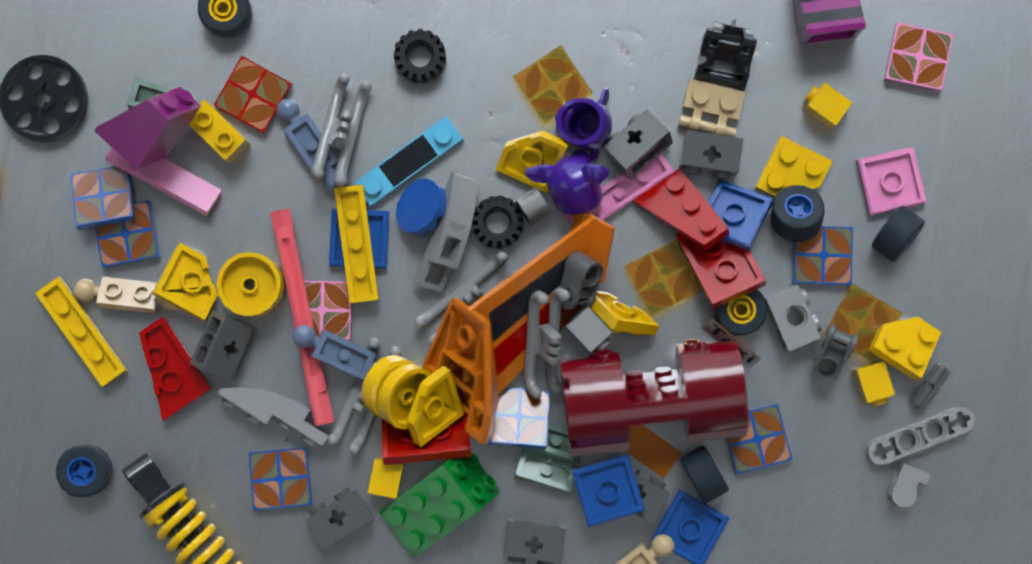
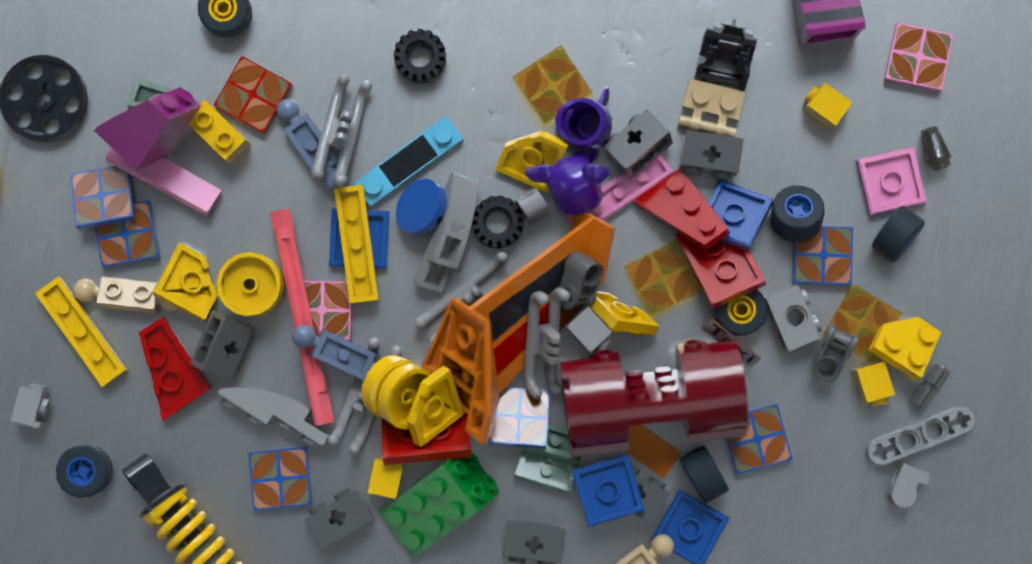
yellow plate [755,136,833,198] -> none
none -> light grey brick [10,383,50,428]
none -> clear smoke cone [921,127,952,171]

